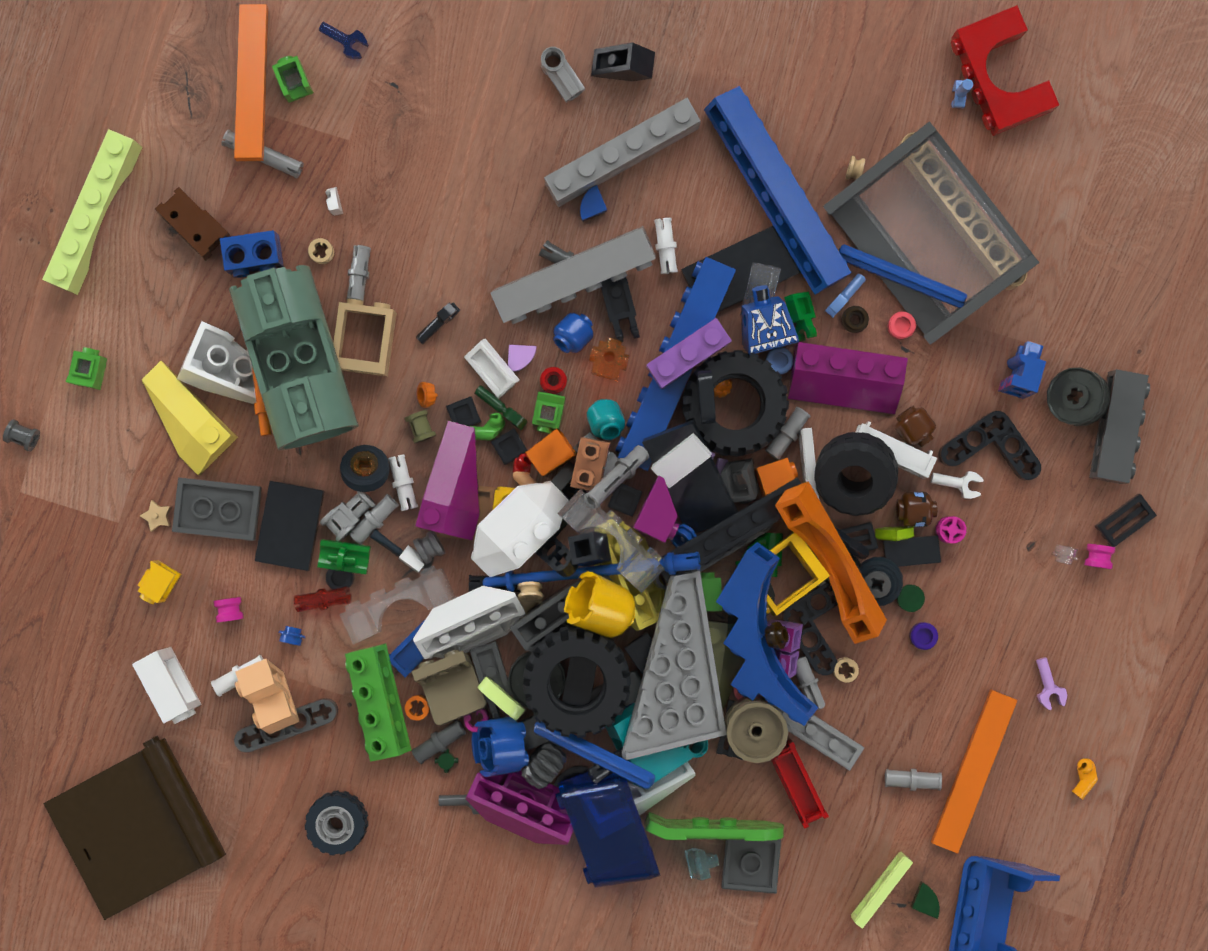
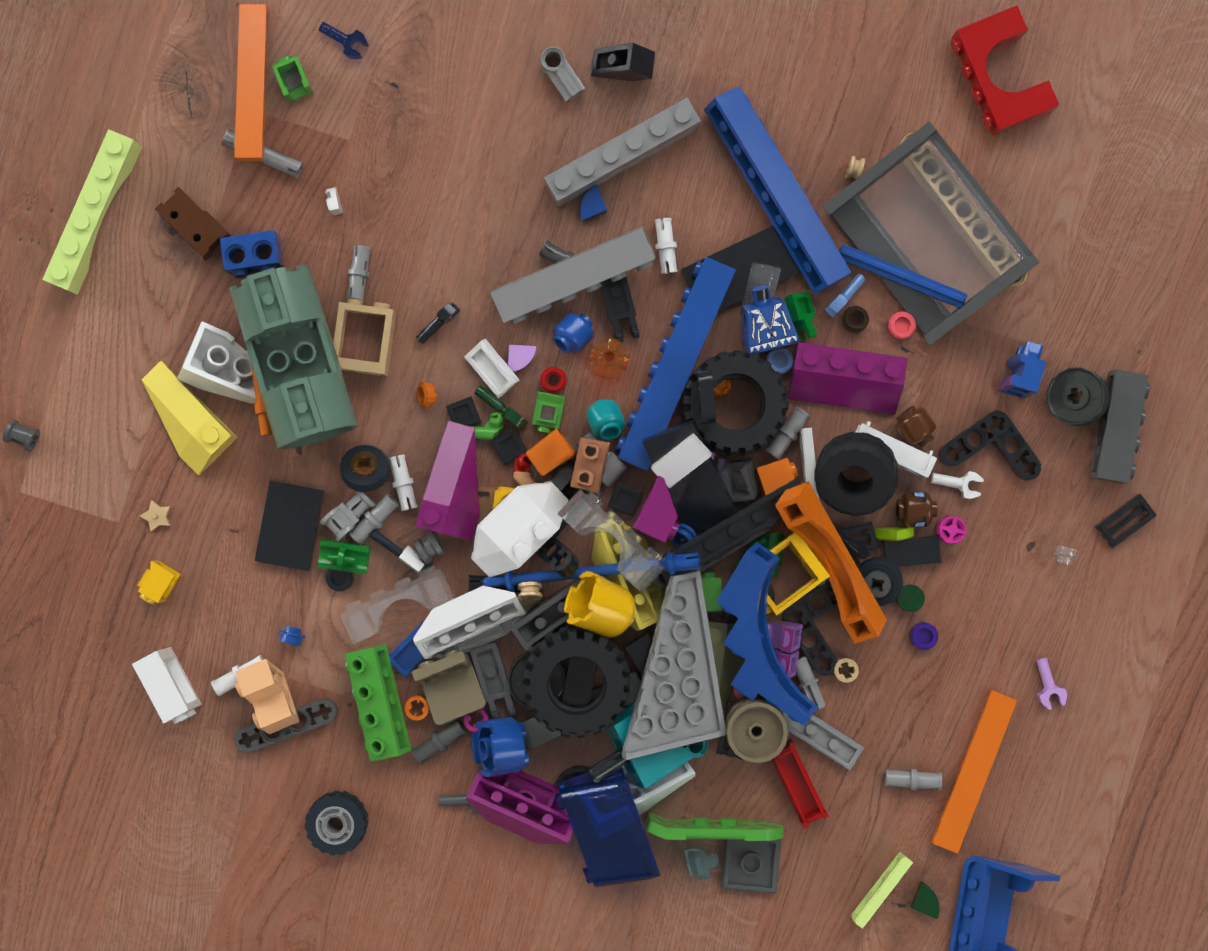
dark brown door [43,735,226,920] -> none
bright green window [66,347,107,390] -> none
dark grey plate [172,477,262,541] -> none
dark pink wheel [213,597,244,623] -> none
clear red pin [294,586,352,612] -> none
tan bush [308,238,334,264] -> none
olive bush [404,410,436,444] -> none
dark green piece [434,749,459,773] -> none
yellowish green beam [477,676,526,721] -> none
dark grey gear [522,741,566,789] -> none
blue axle [534,722,655,789] -> none
black brick [568,532,611,567] -> none
light grey pin [584,445,649,509] -> none
medium lavender arch [646,318,732,390] -> none
dark brown plate [765,621,789,650] -> none
medium blue bar [951,79,973,109] -> none
light orange arm [1072,758,1098,800] -> none
dark pink wheel [1084,544,1115,569] -> none

